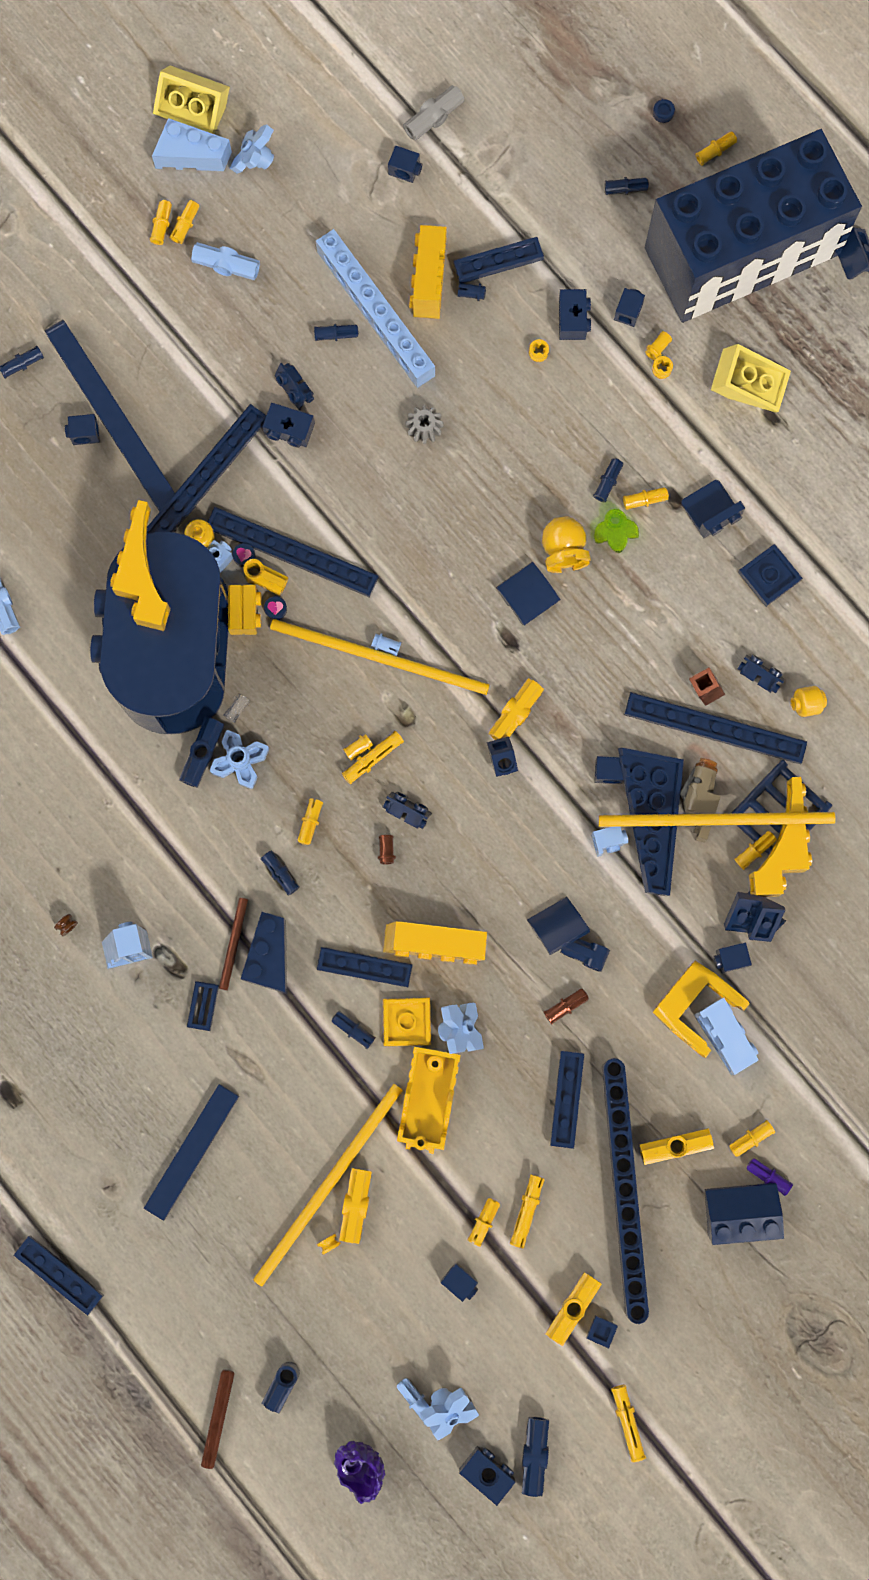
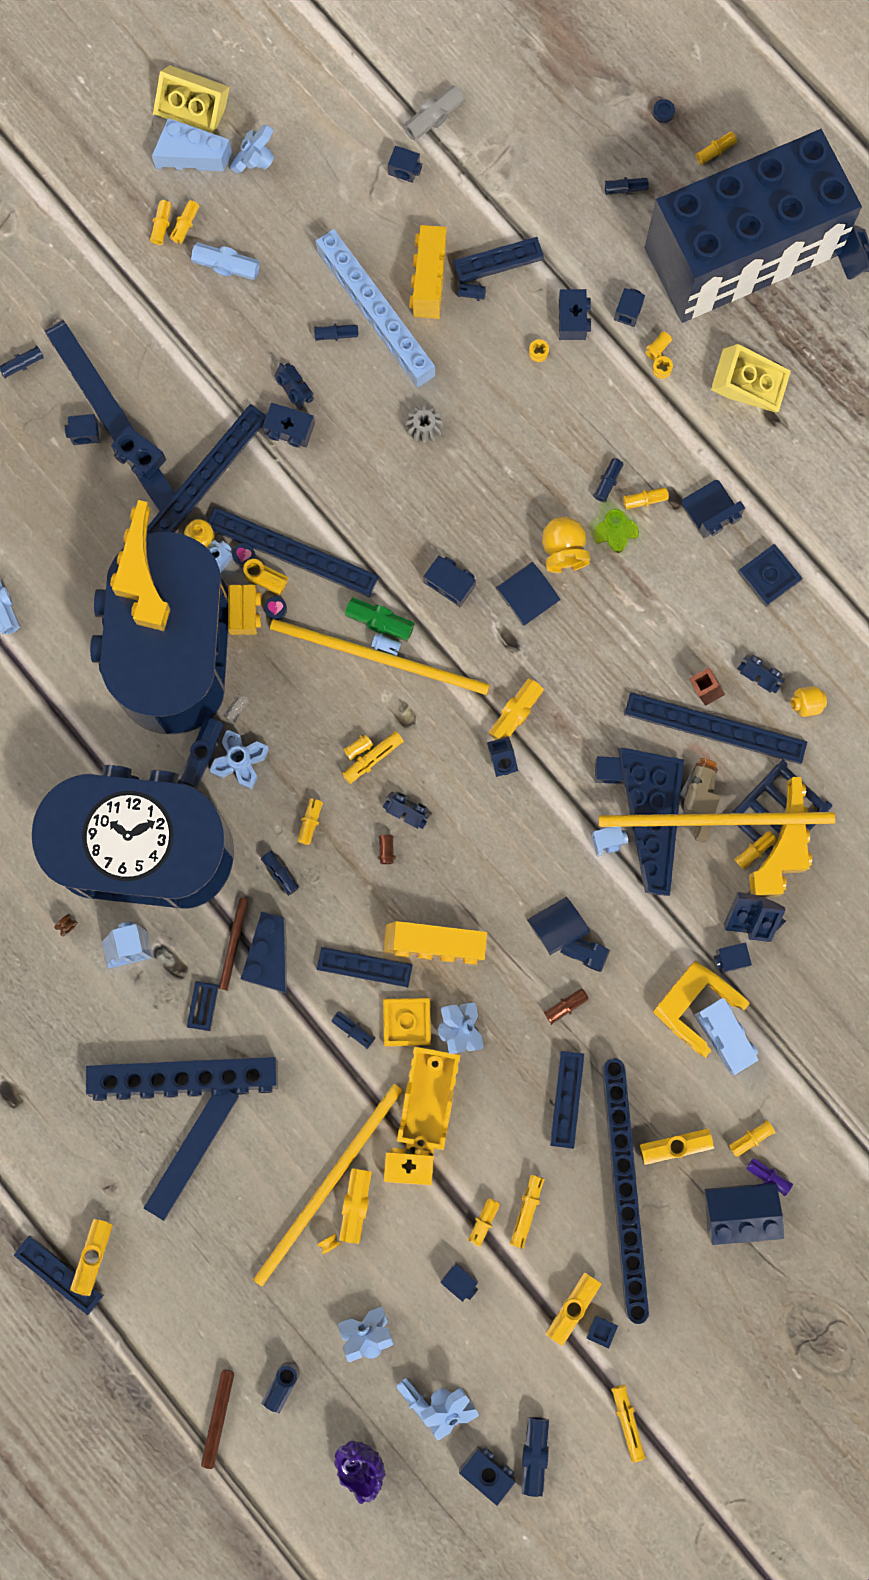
none -> dark blue brick [32,765,234,909]
none -> yellow piece [70,1219,113,1296]
none -> dark blue brick [86,1057,278,1101]
none -> dark blue brick [111,426,166,480]
none -> light blue plant [338,1307,394,1362]
none -> green piece [345,597,415,642]
none -> yellow brick [384,1148,434,1185]
none -> dark blue brick [423,555,476,608]

